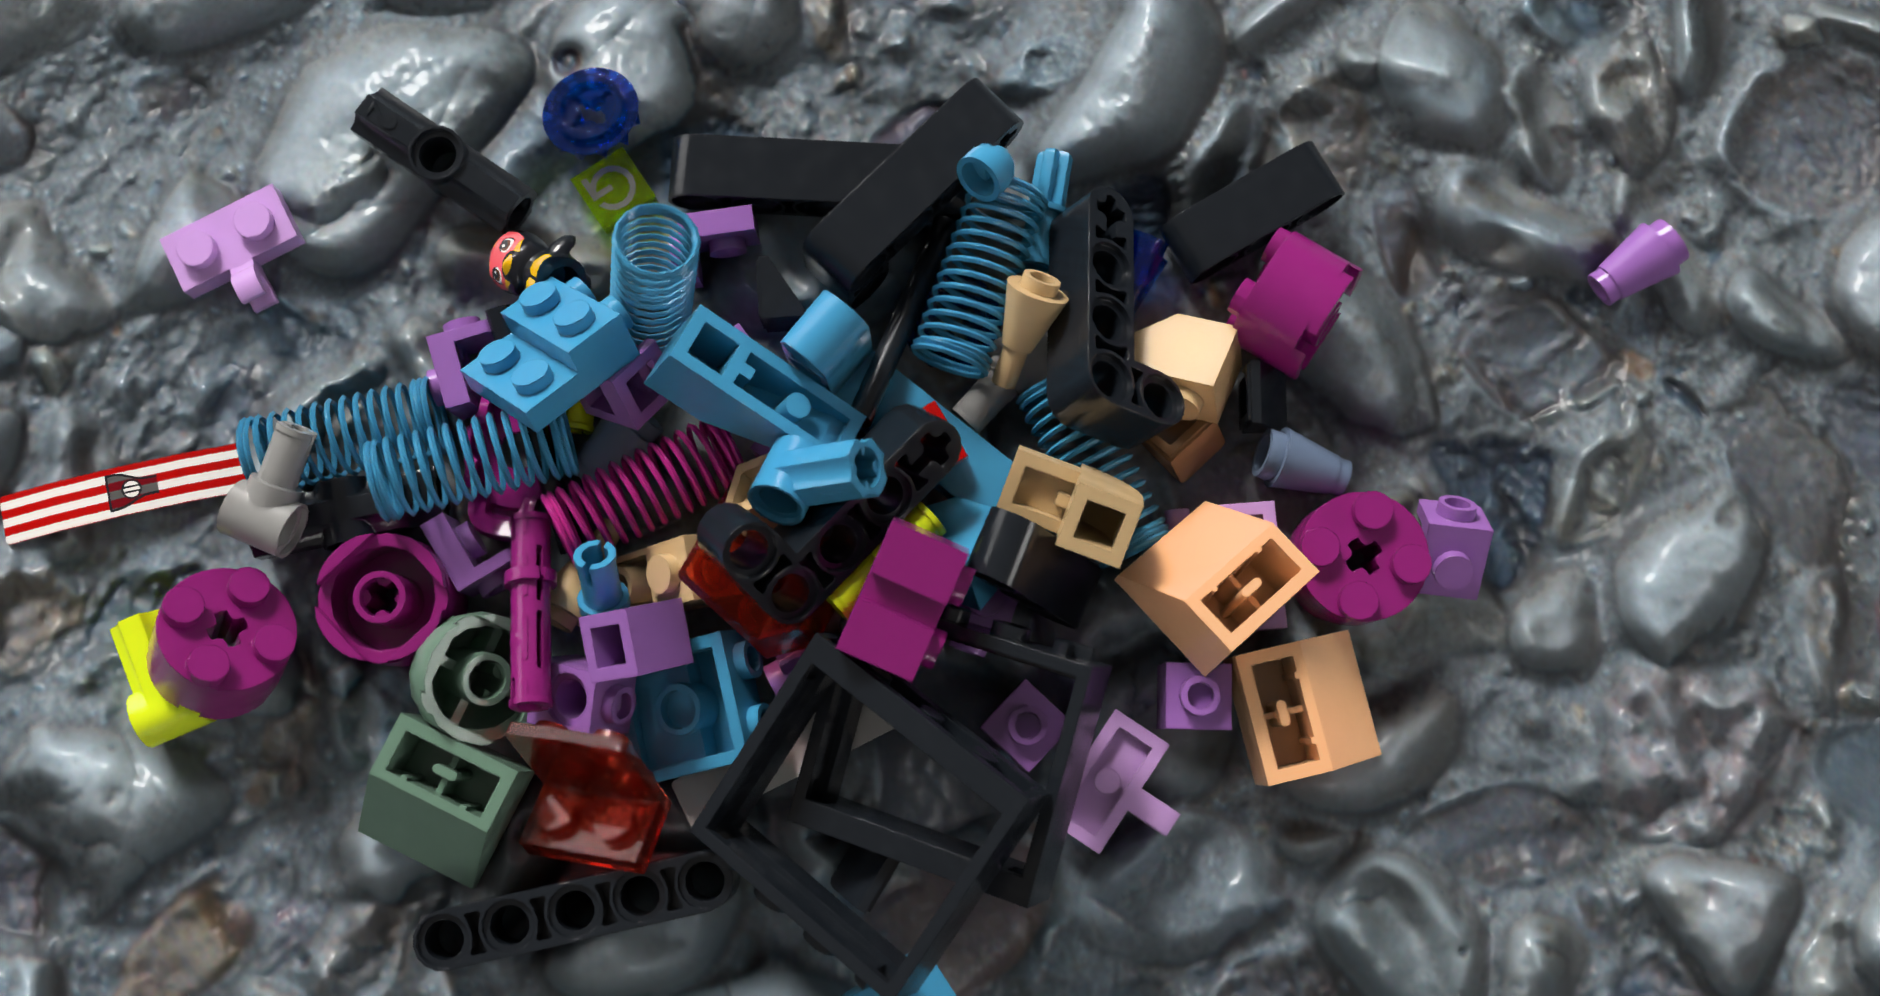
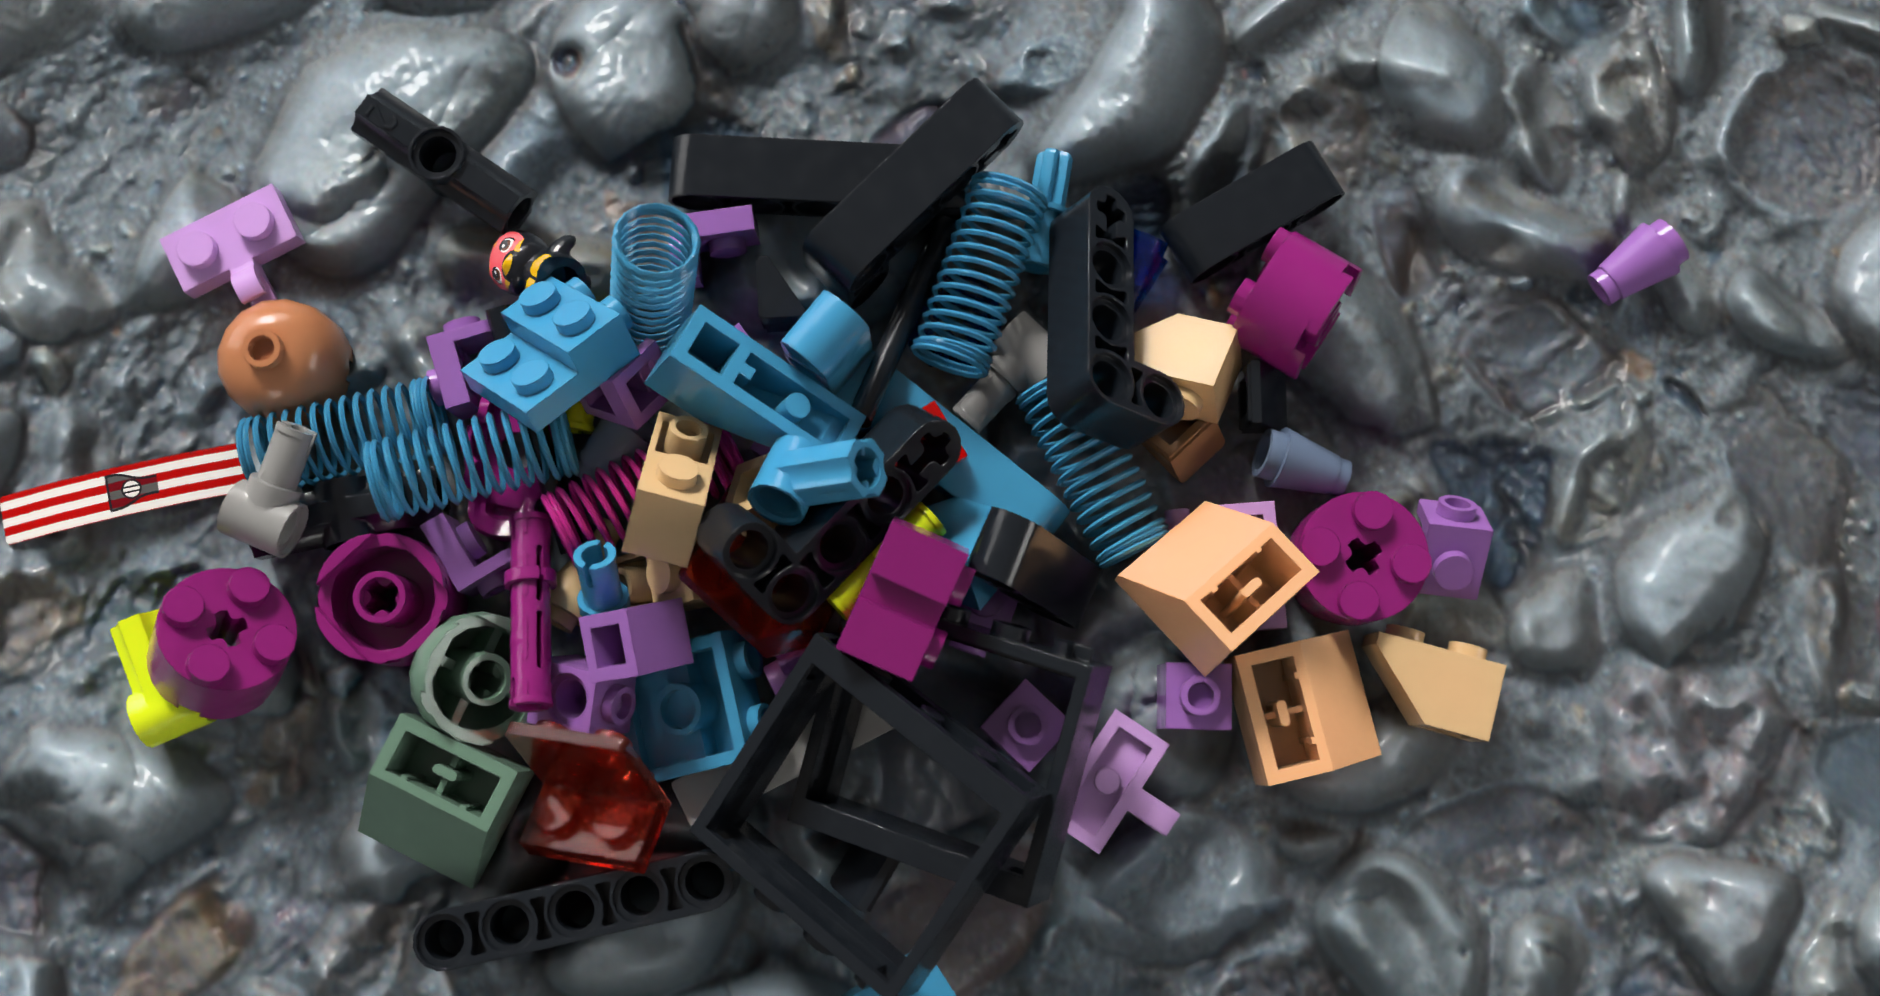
clear blue gear [542,67,641,161] -> none
clear neon green tile [570,147,658,235] -> none
dark azure hinge [956,143,1014,202] -> none
tan cone [991,269,1069,389] -> none
tan brick [996,445,1144,569] -> none
none -> nougat cylinder [217,299,353,425]
none -> tan slope [621,411,723,568]
none -> tan slope [1362,624,1507,742]

